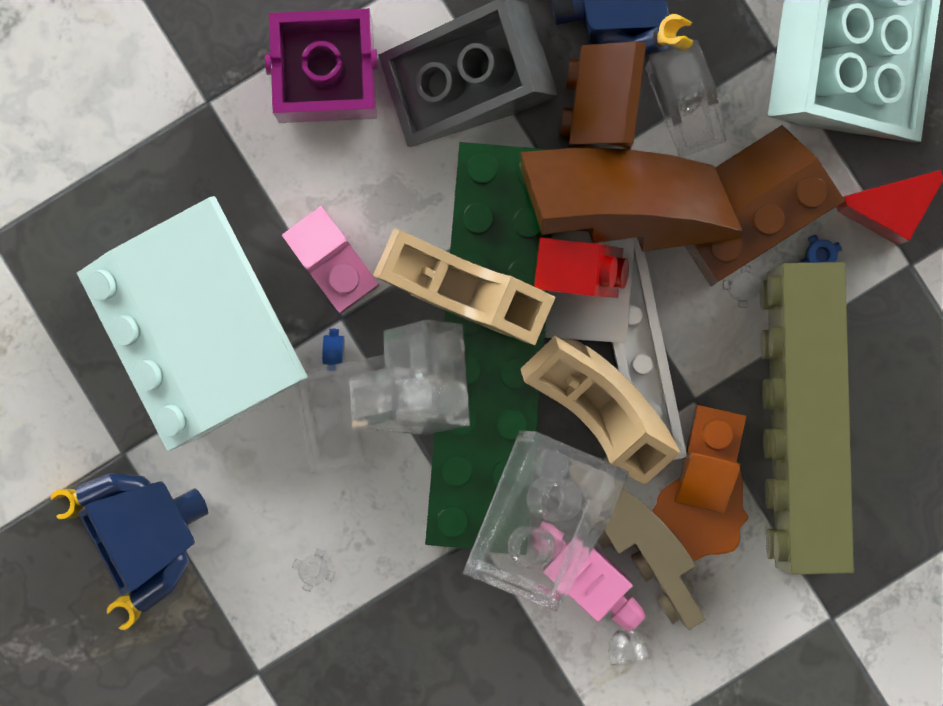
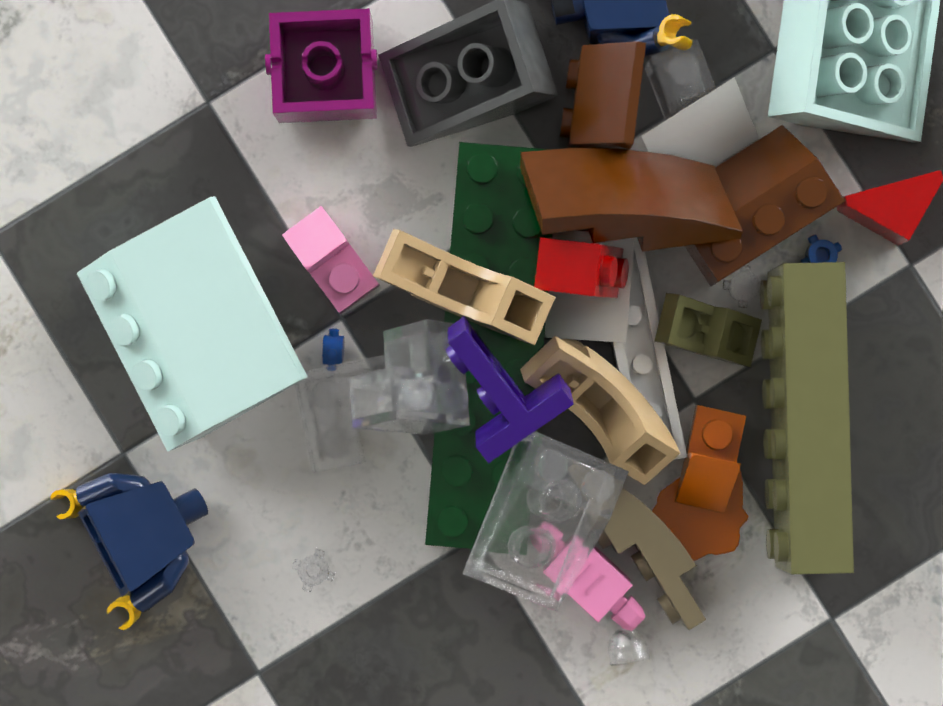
none -> dark purple bracket [445,316,574,464]
none -> white sticker [641,77,759,166]
none -> olive slope [654,293,762,367]

